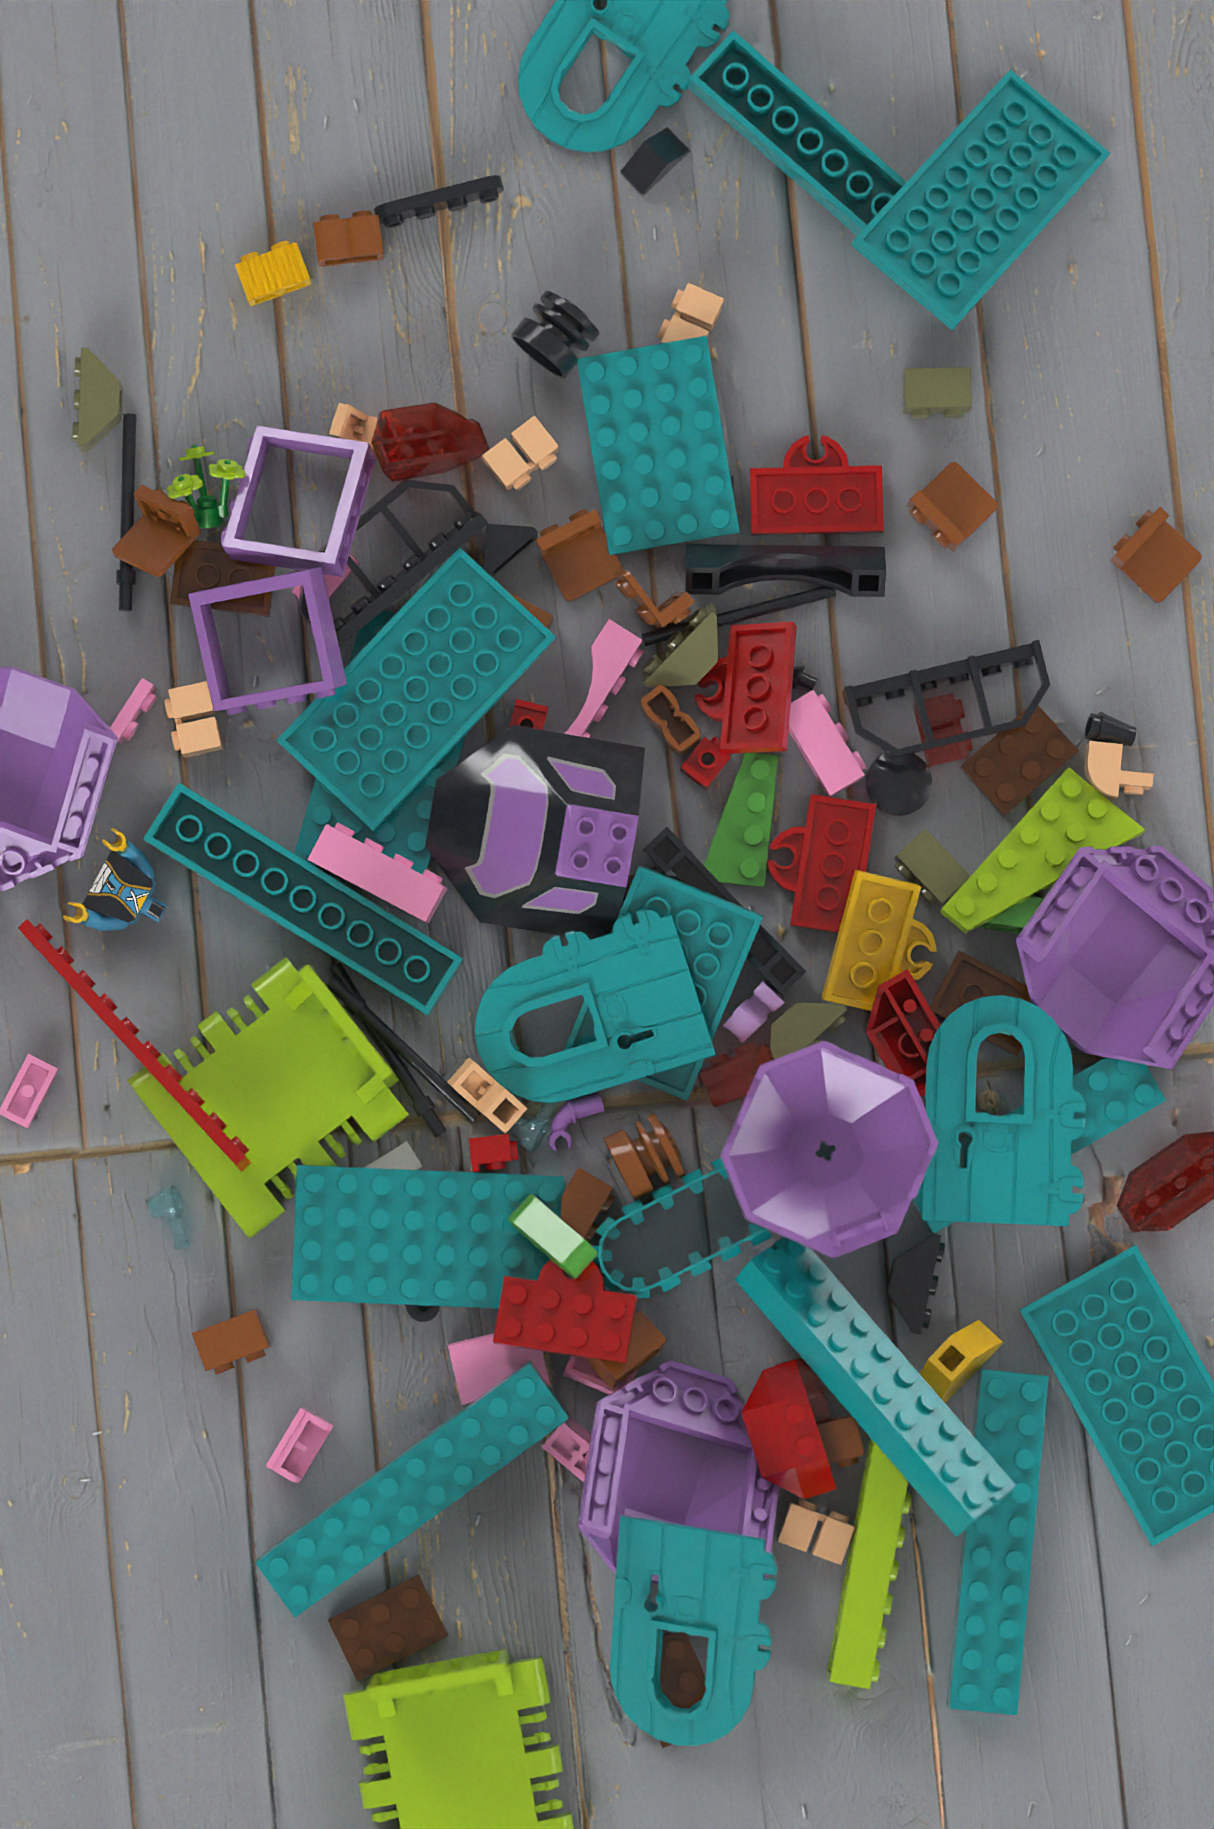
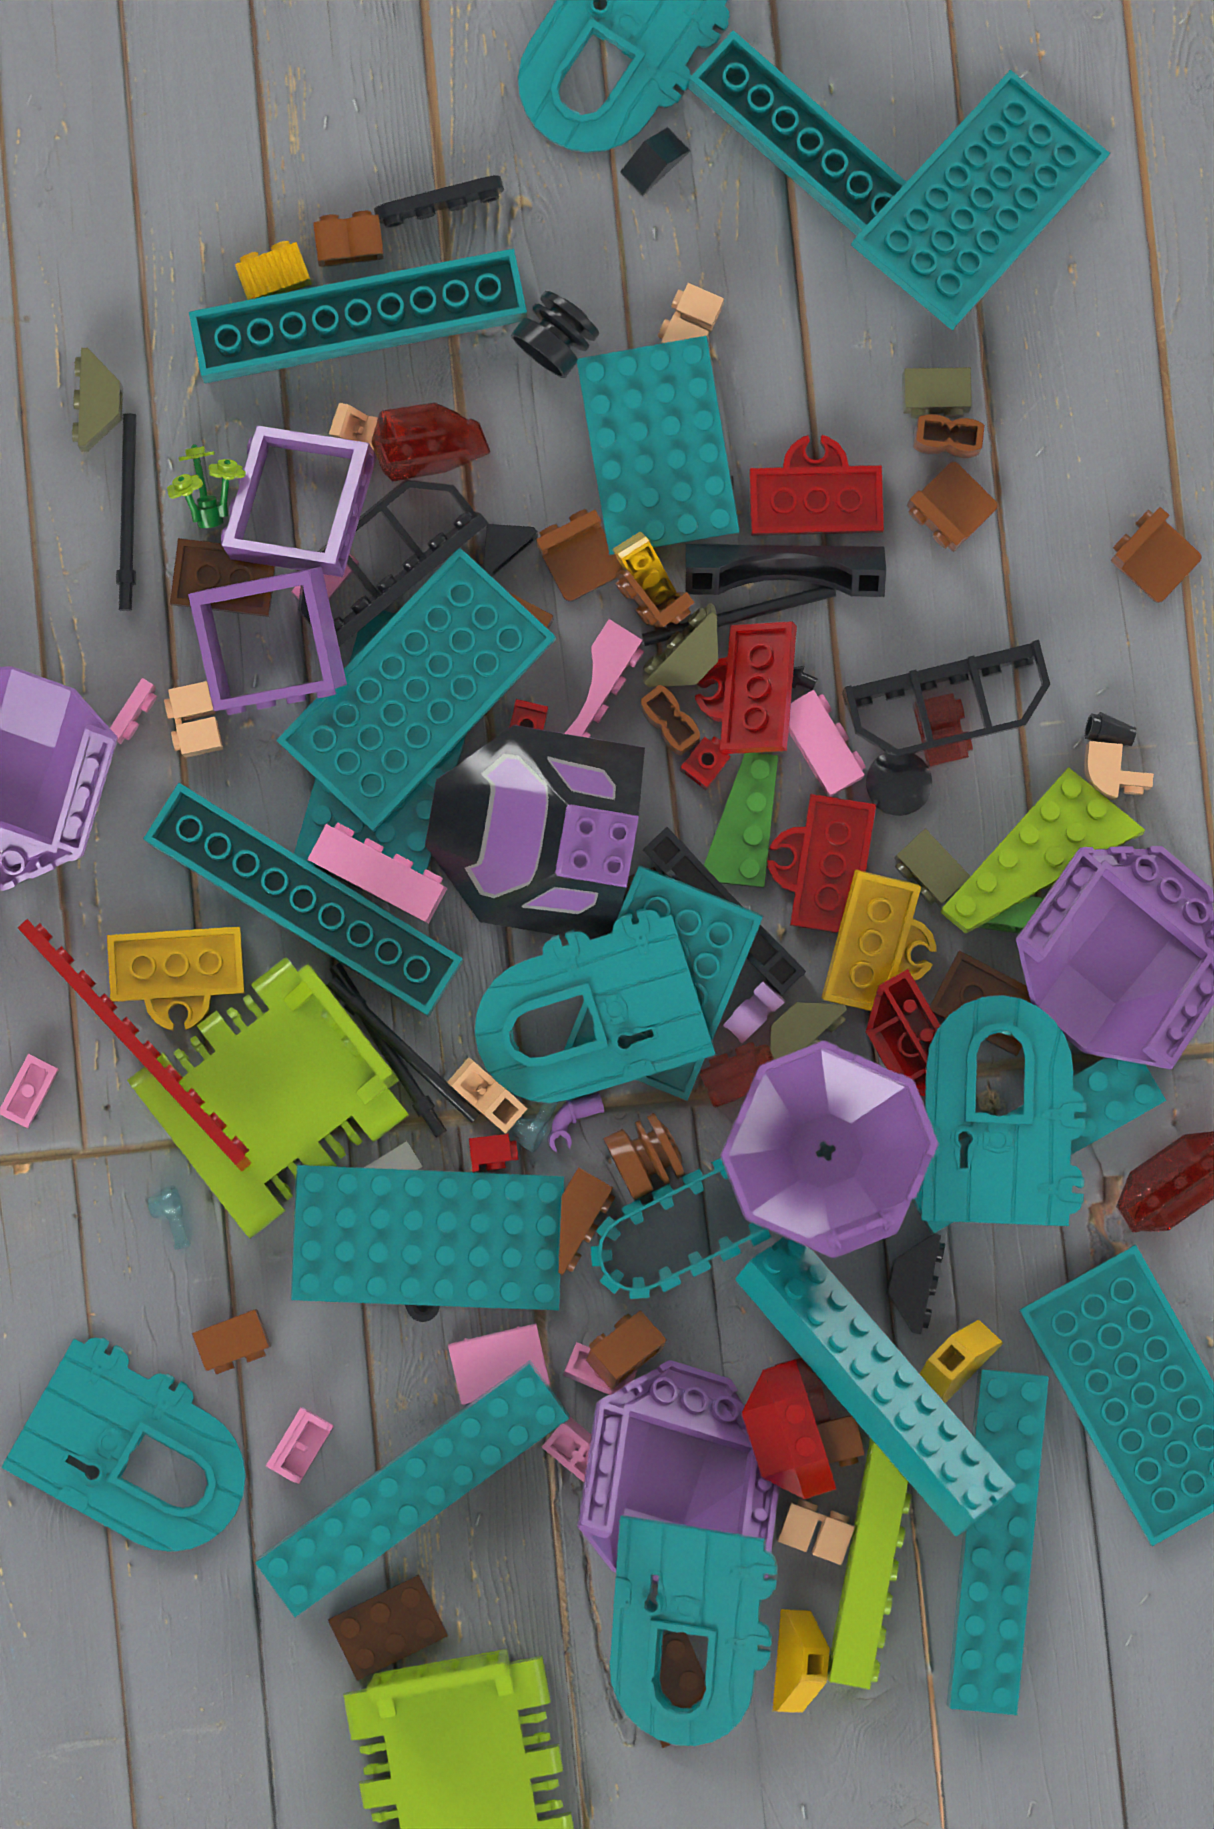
torso [63,828,167,932] -> none
dark orange bracket [112,484,201,577] -> none
light nougat piece [482,415,559,492] -> none
red plate [493,1259,638,1364] -> none
beam [507,1194,598,1279] -> none
reddish brown plate [959,705,1079,817] -> none
none -> teal door [1,1337,246,1552]
none -> yellow plate [107,927,245,1031]
none -> teal brick [189,248,527,384]
none -> yellow slope [612,532,676,606]
none -> yellow slope [772,1609,830,1713]
none -> dark orange brick [913,414,985,458]

